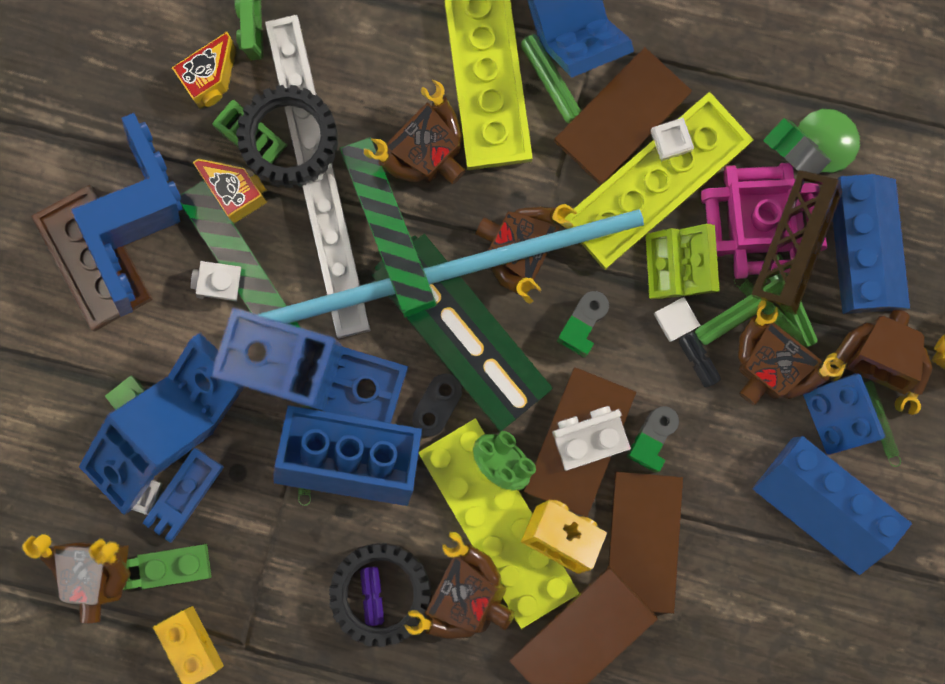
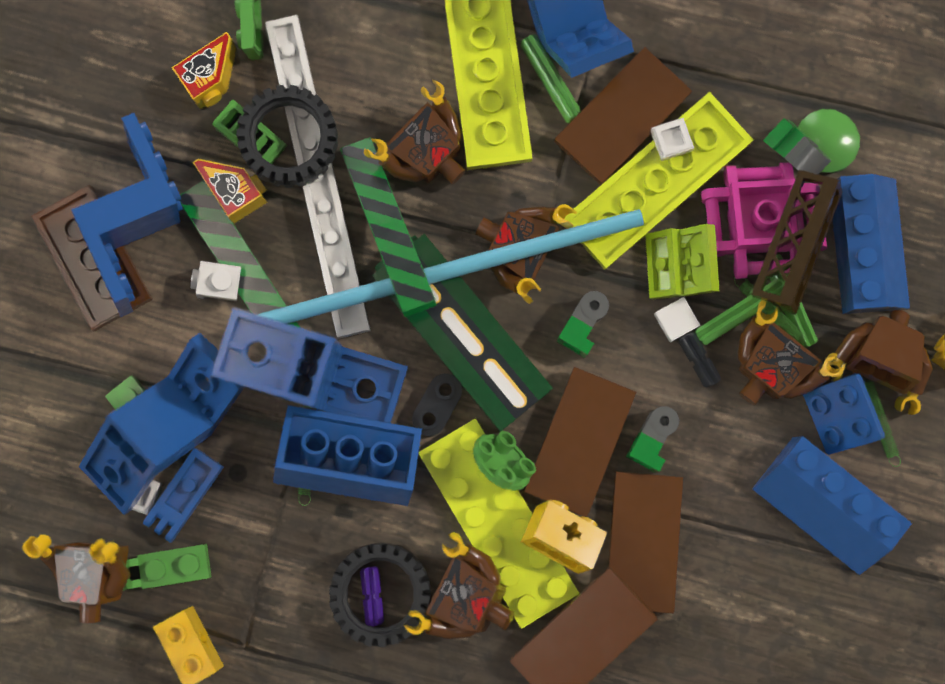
white bracket [552,406,631,471] -> none

